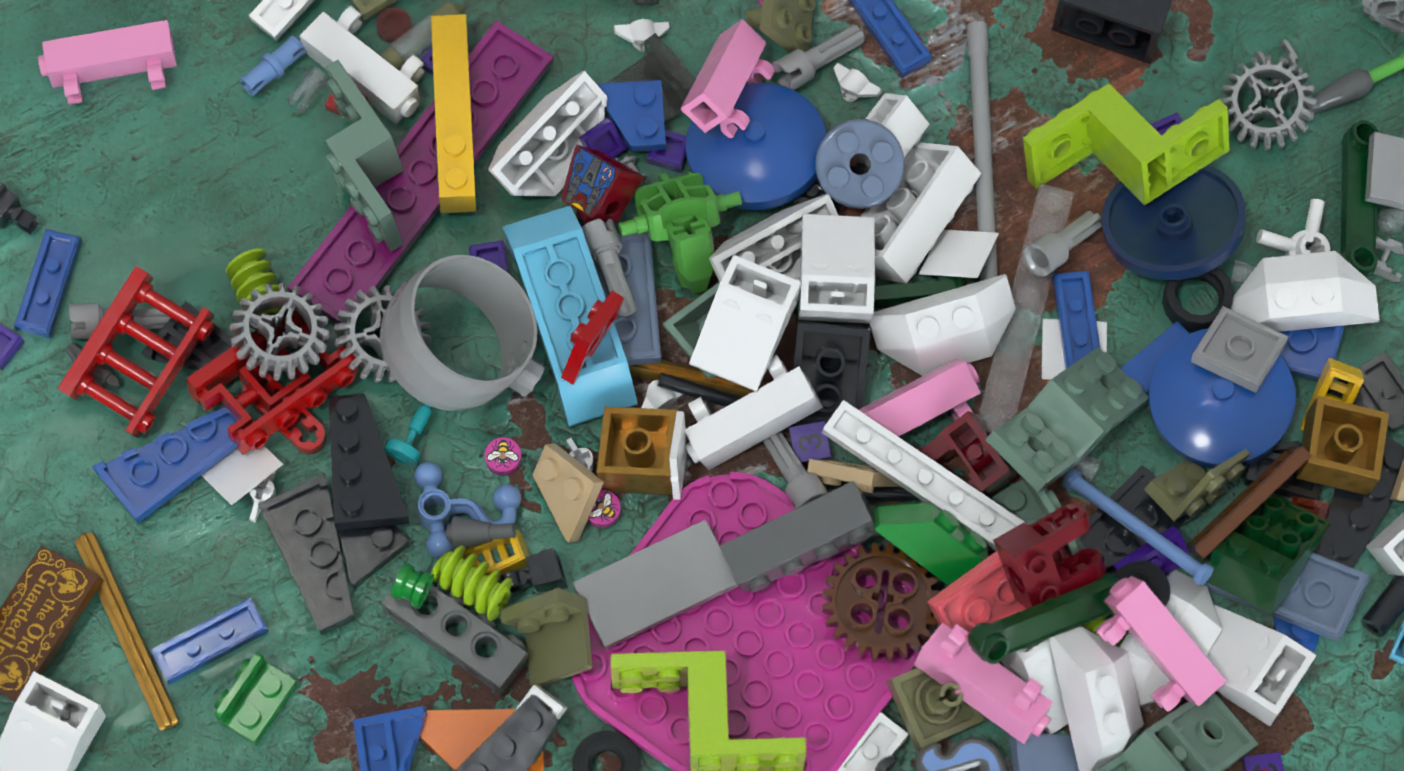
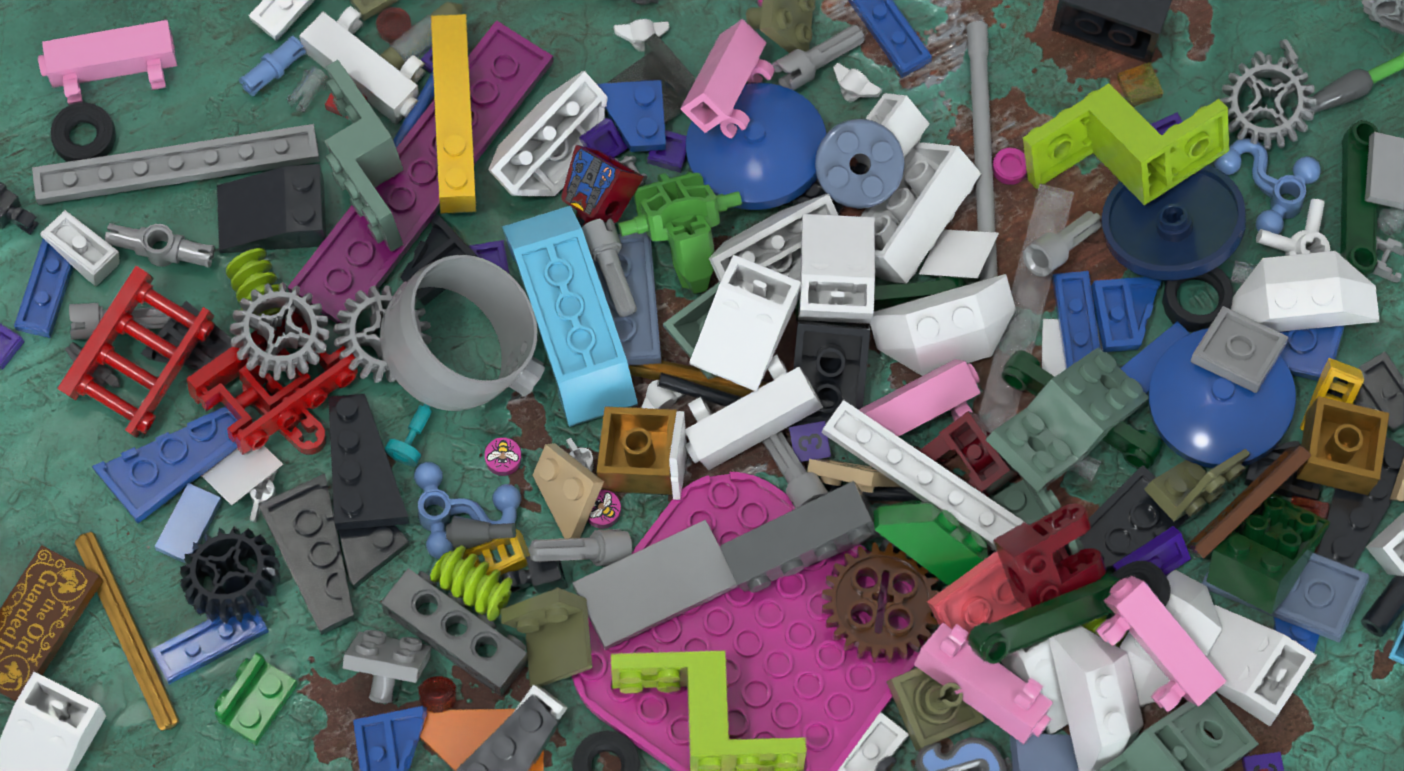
green wheel [391,563,434,609] -> none
red wing [561,290,624,385] -> none
medium blue bar [1062,469,1214,586] -> none
none -> light grey plate [32,124,320,205]
none -> white slope [40,210,119,286]
none -> black tyre [51,102,116,162]
none -> light grey pin [105,223,215,268]
none -> medium blue tile [155,483,222,563]
none -> black gear [180,526,281,625]
none -> black slope [217,164,326,253]
none -> light grey plate [342,630,432,703]
none -> blue bar [393,72,434,148]
none -> black wing [400,214,477,306]
none -> clear red tile [419,676,457,713]
none -> light grey piece [528,529,632,566]
none -> dark pink tile [992,148,1027,185]
none -> dark green piece [1001,350,1162,469]
none -> blue wing [1091,277,1161,352]
none -> clear yellow tile [1117,63,1164,107]
none -> medium blue piece [1214,139,1321,234]

